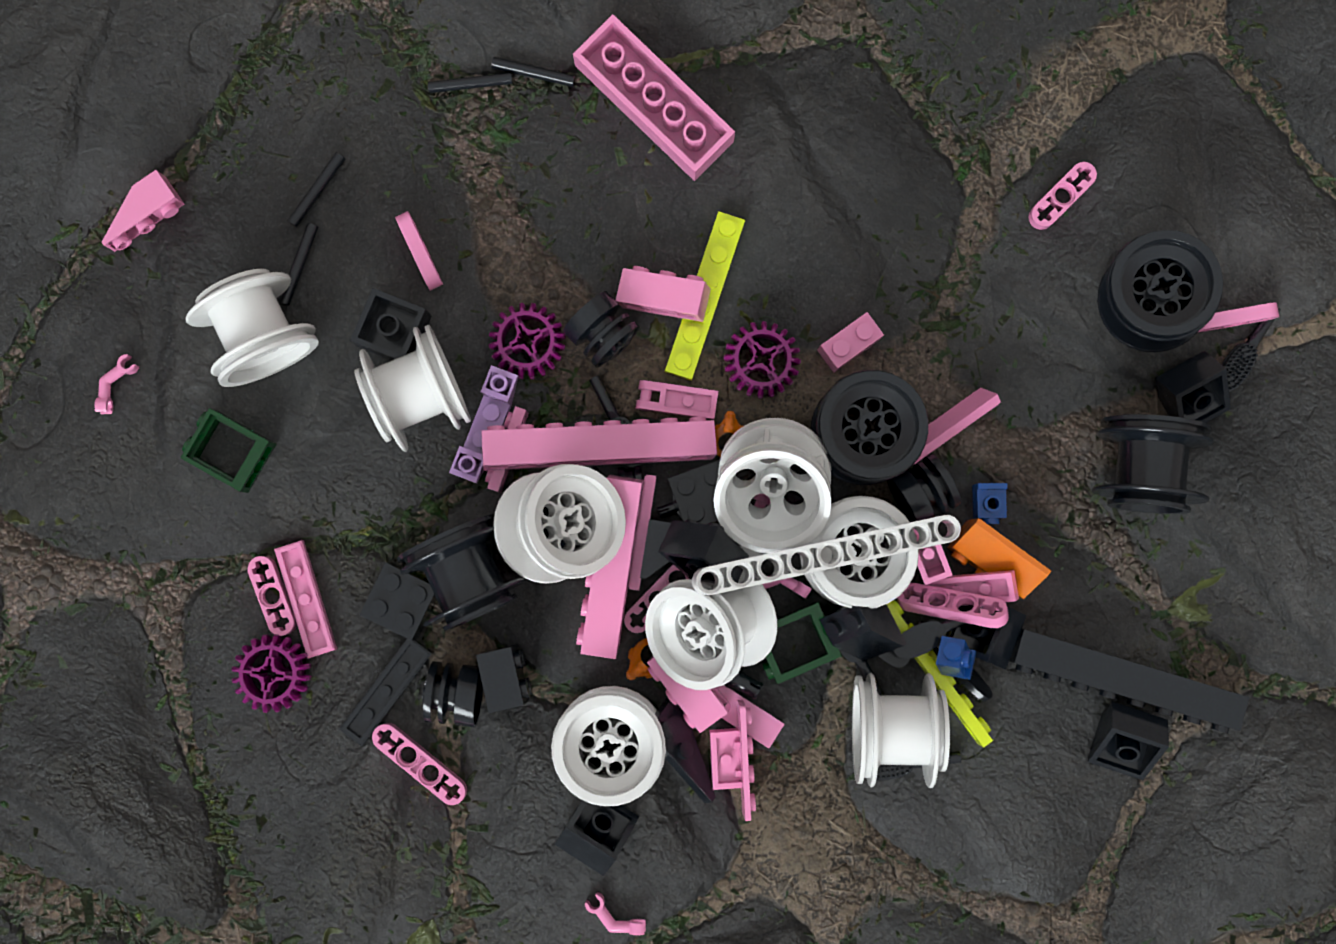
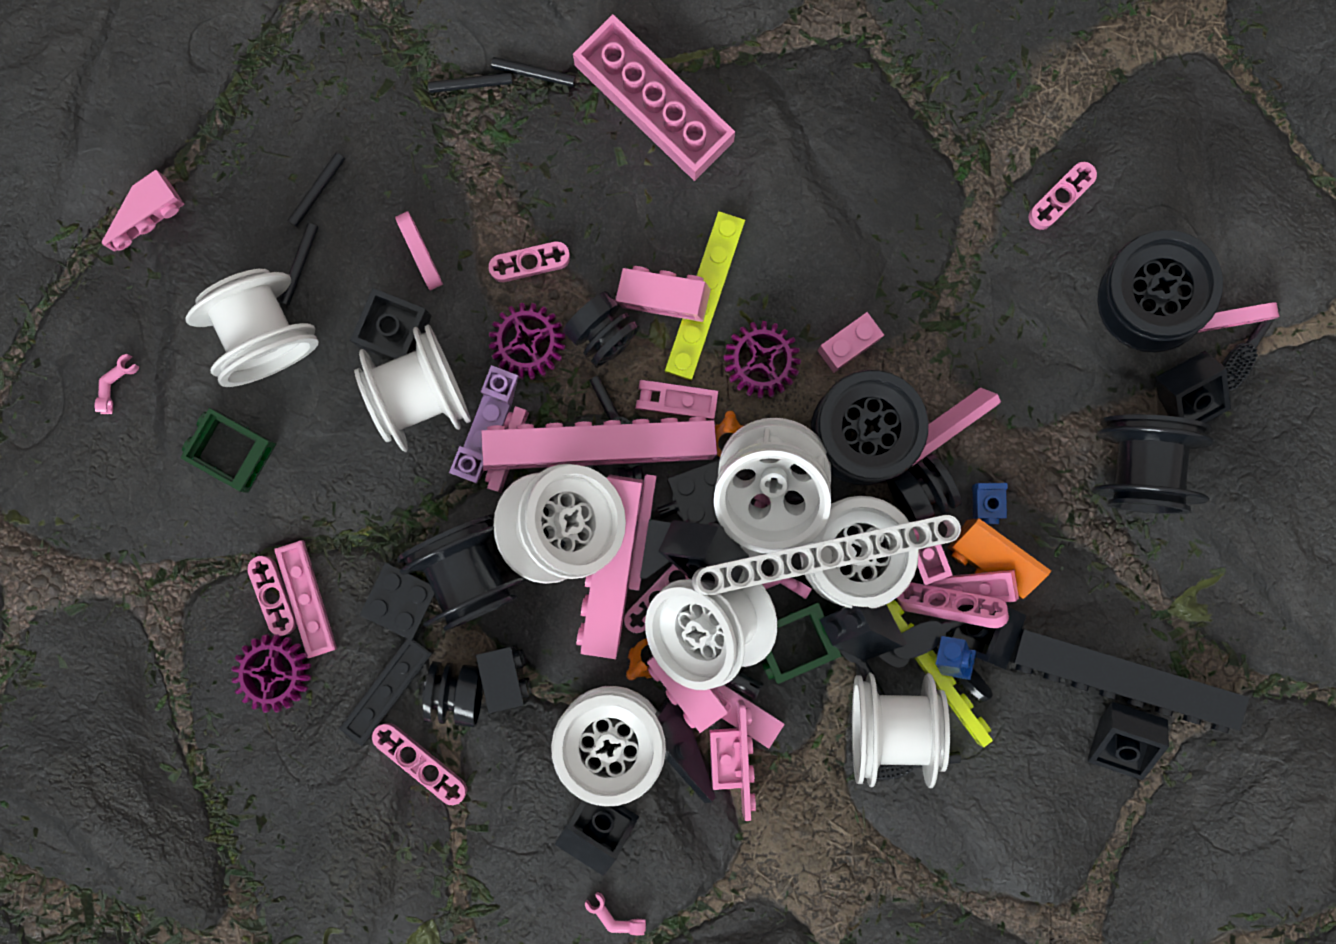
none -> bright pink beam [489,242,570,282]

